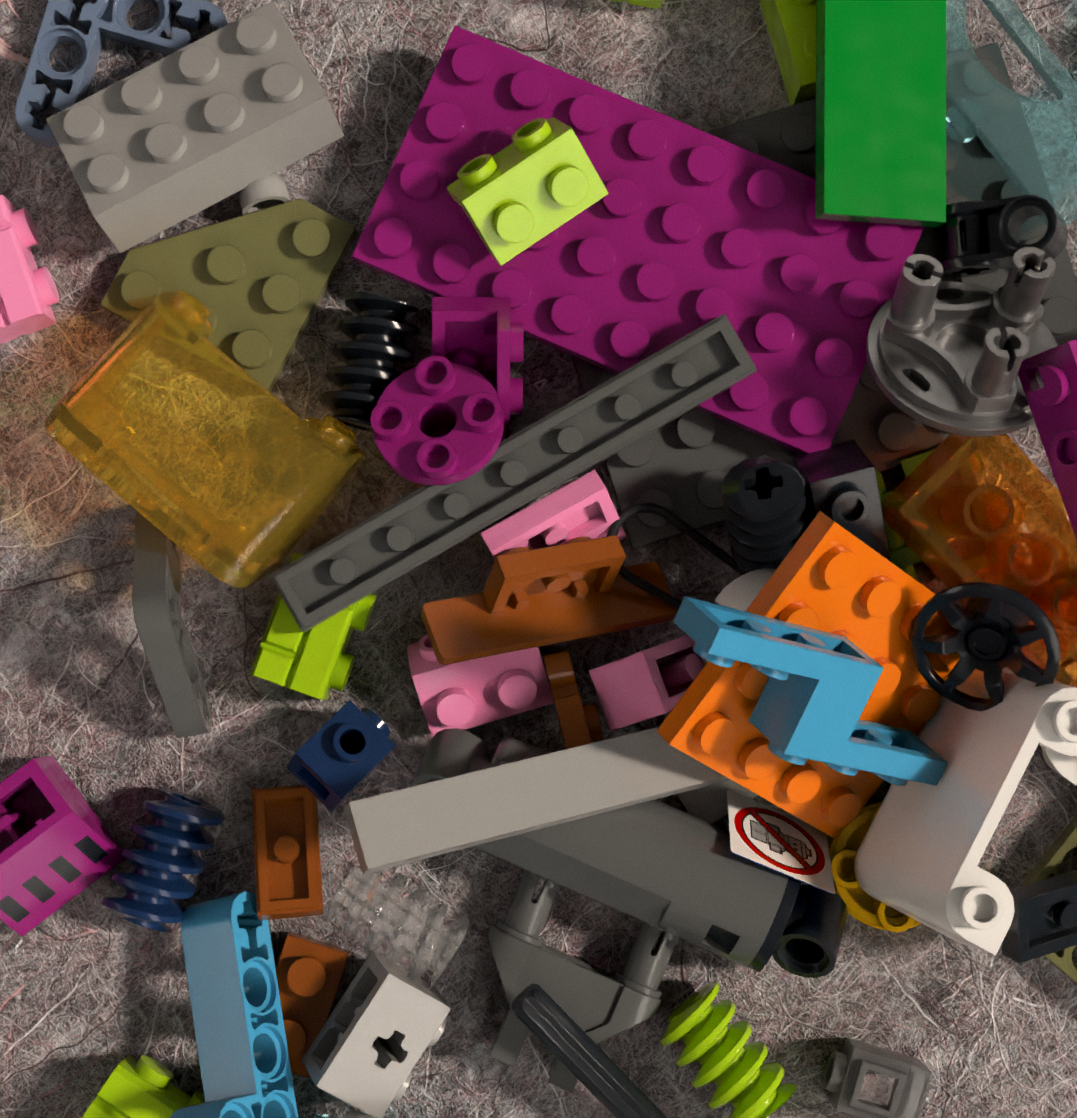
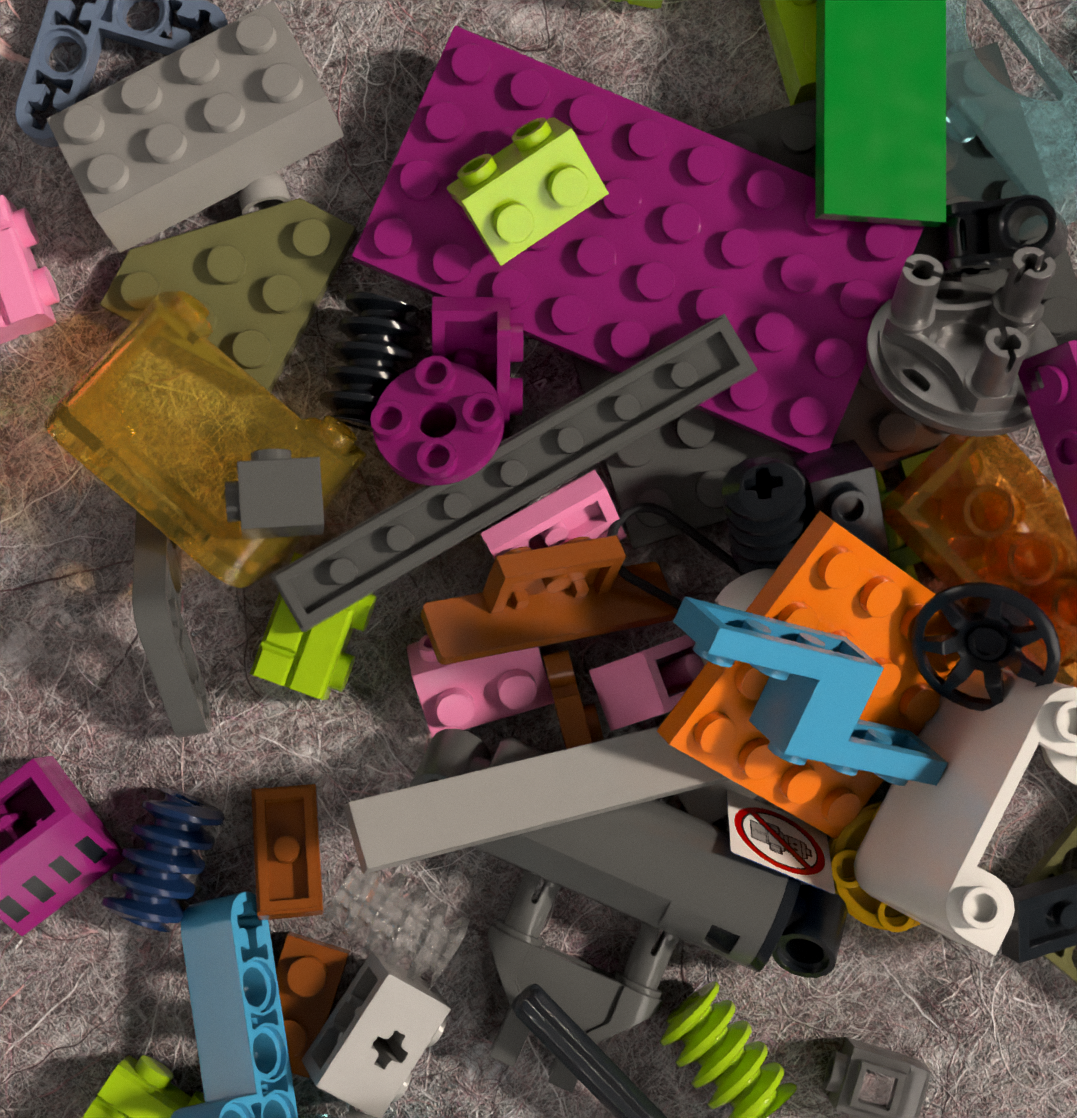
dark blue brick [286,700,396,813] -> none
none -> dark grey brick [225,448,324,540]

